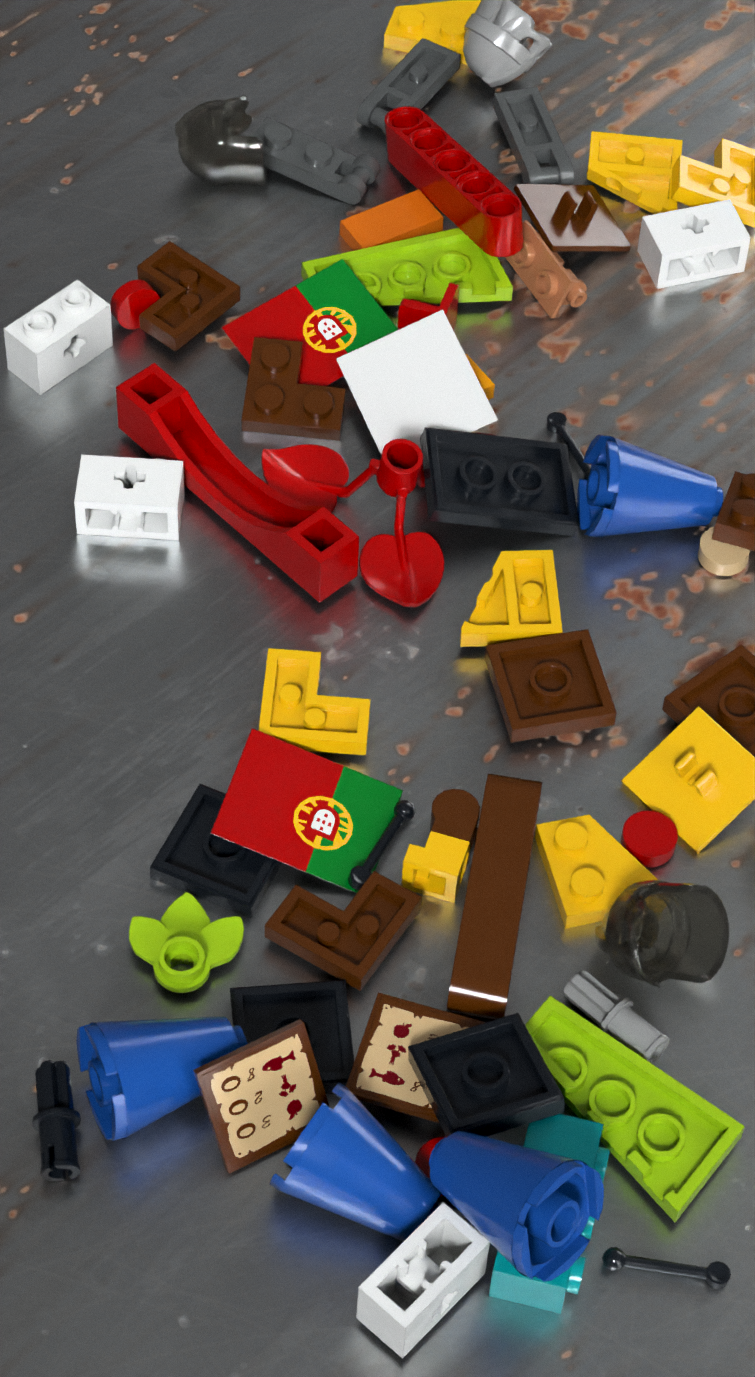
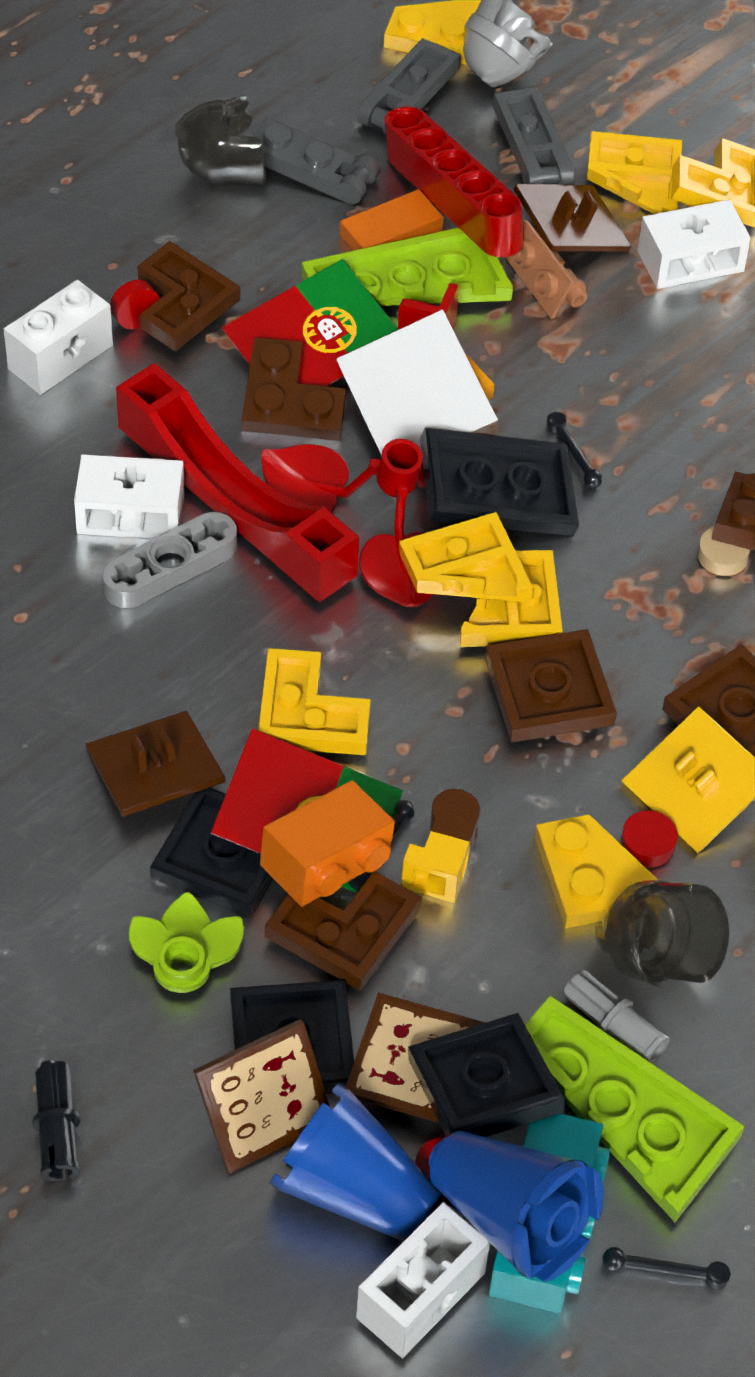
blue cone [76,1016,247,1141] -> none
reddish brown beam [446,773,543,1020] -> none
blue cone [577,435,723,537] -> none
none -> reddish brown piece [86,710,226,817]
none -> light grey beam [103,512,237,609]
none -> orange brick [260,780,395,907]
none -> yellow wing [399,512,533,602]

